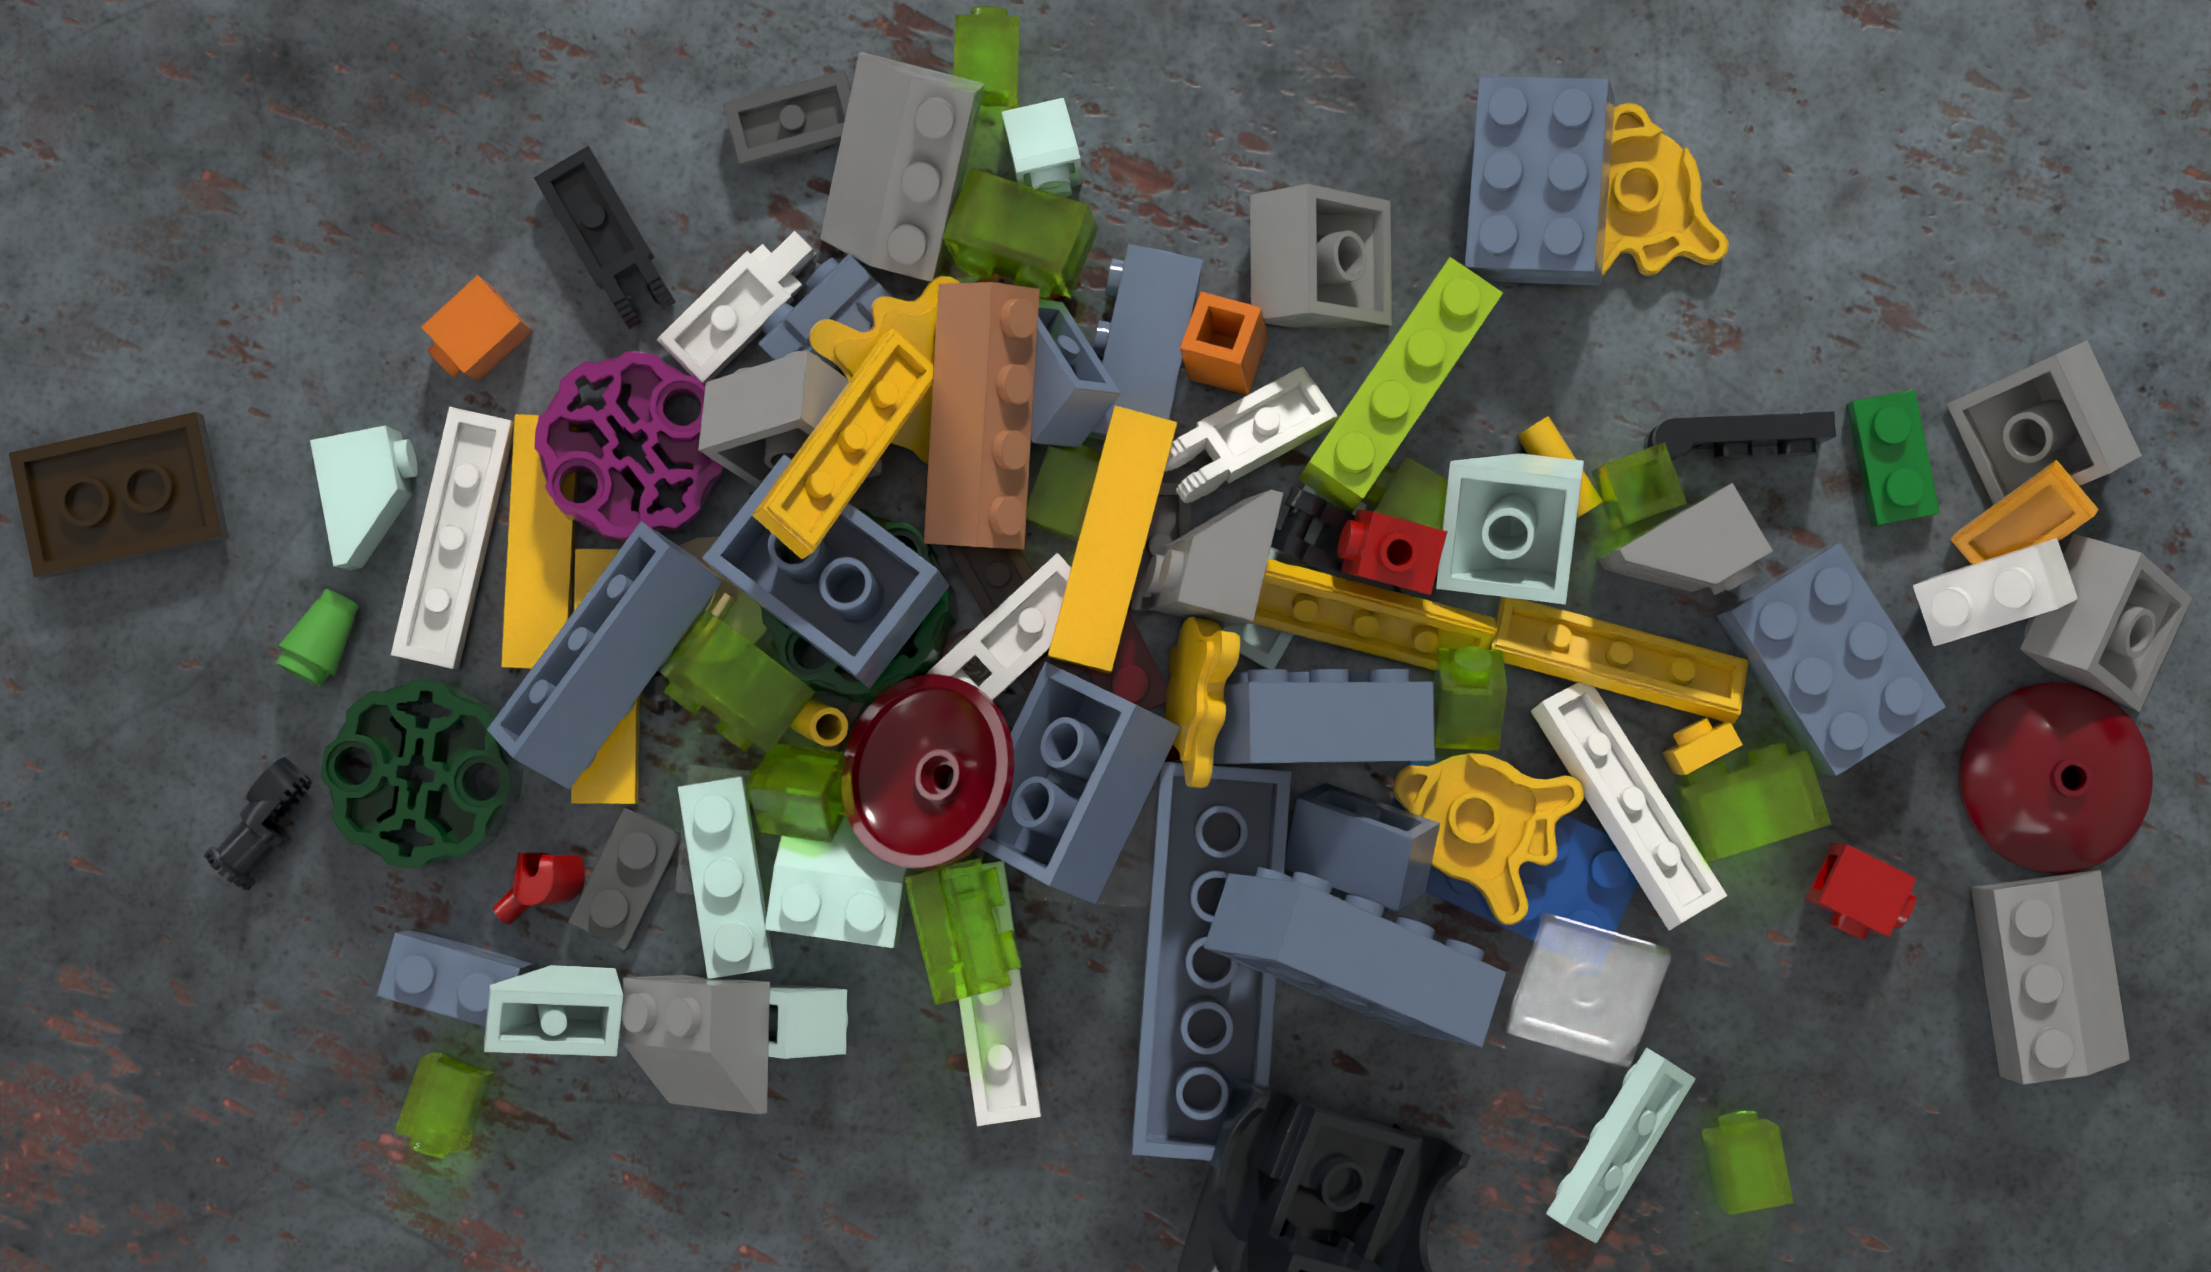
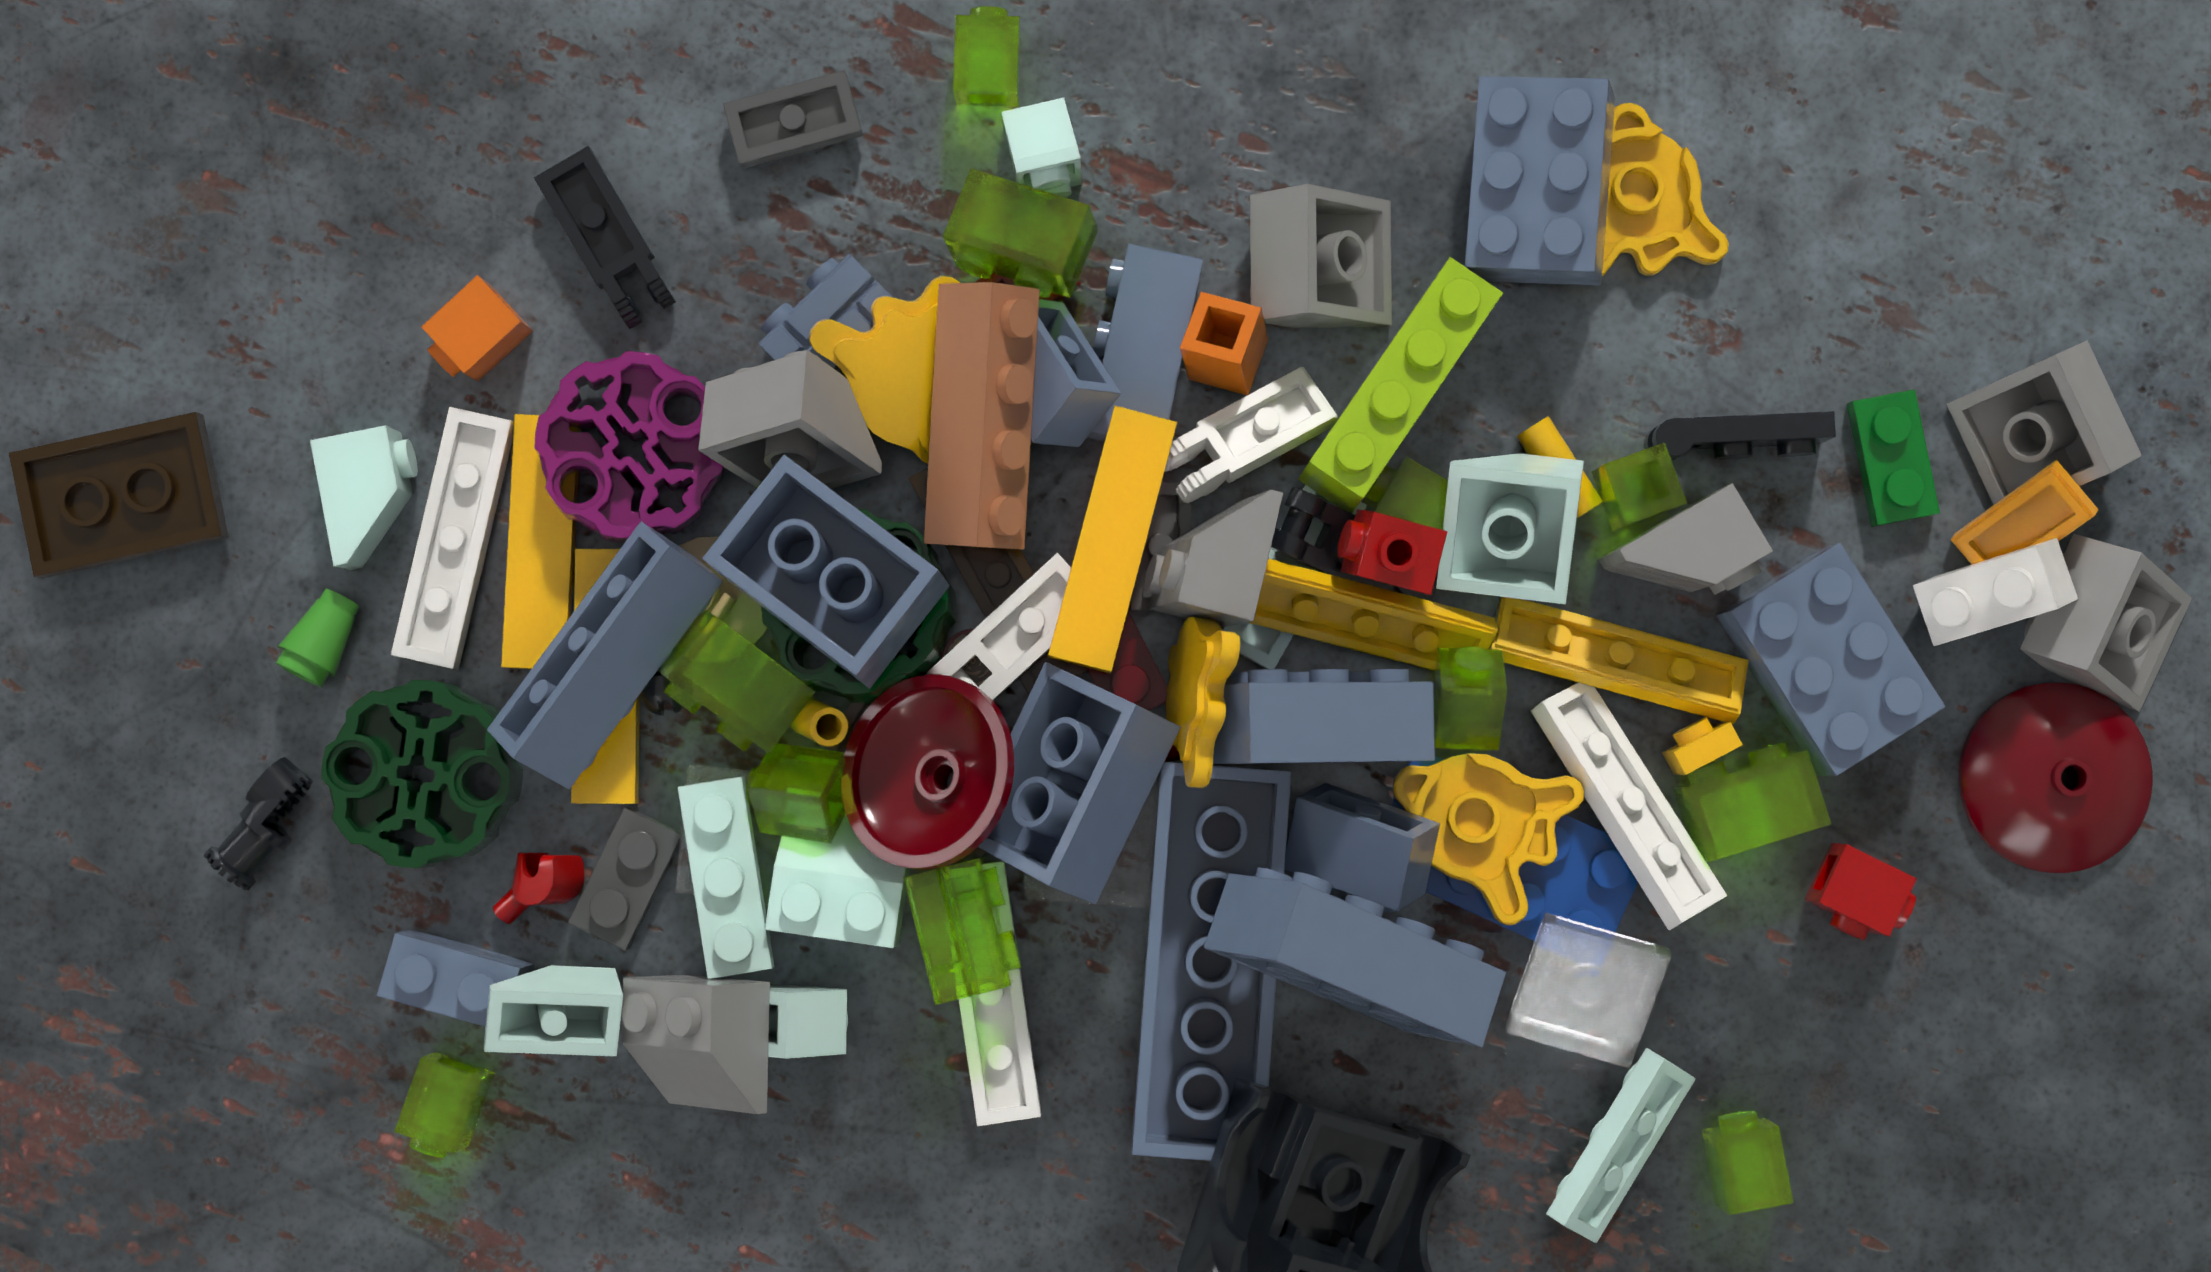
white hinge [657,231,817,387] -> none
yellow tile [752,328,934,559] -> none
light grey slope [820,52,985,282] -> none
clear neon green brick [1026,445,1101,542] -> none
light grey slope [1971,869,2130,1085] -> none

